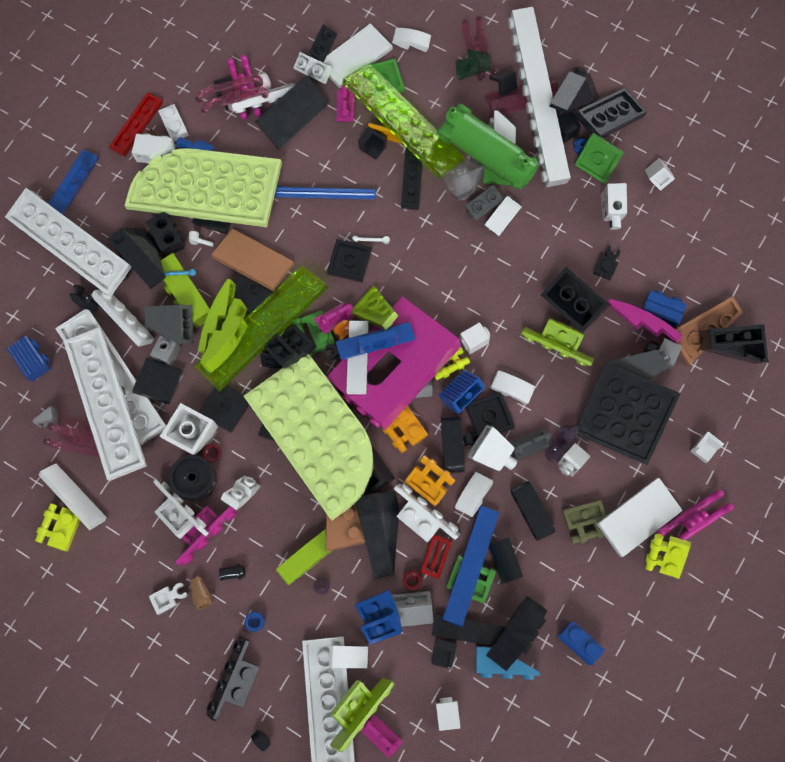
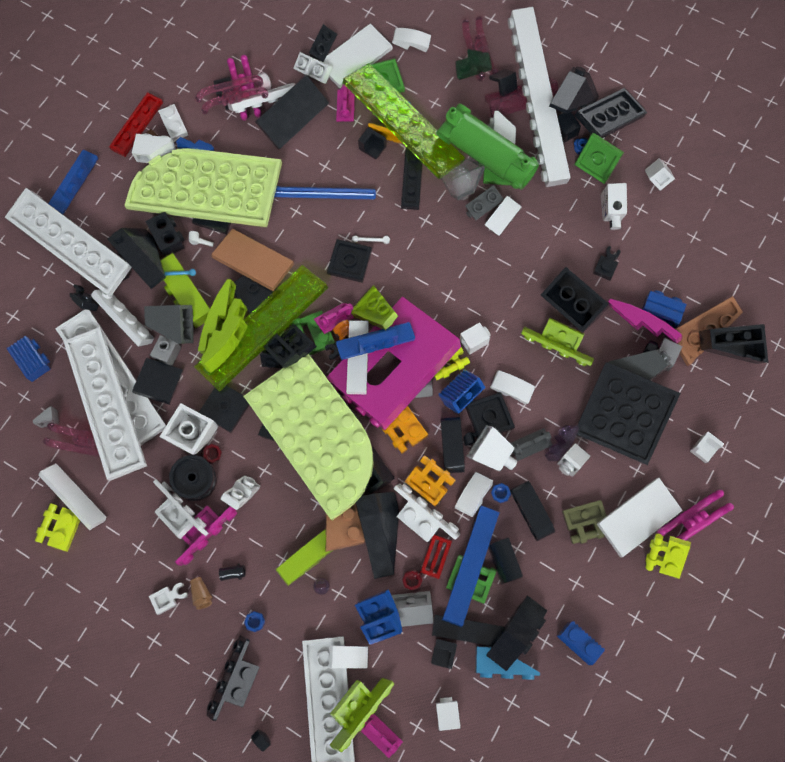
none -> blue tile [491,483,511,503]

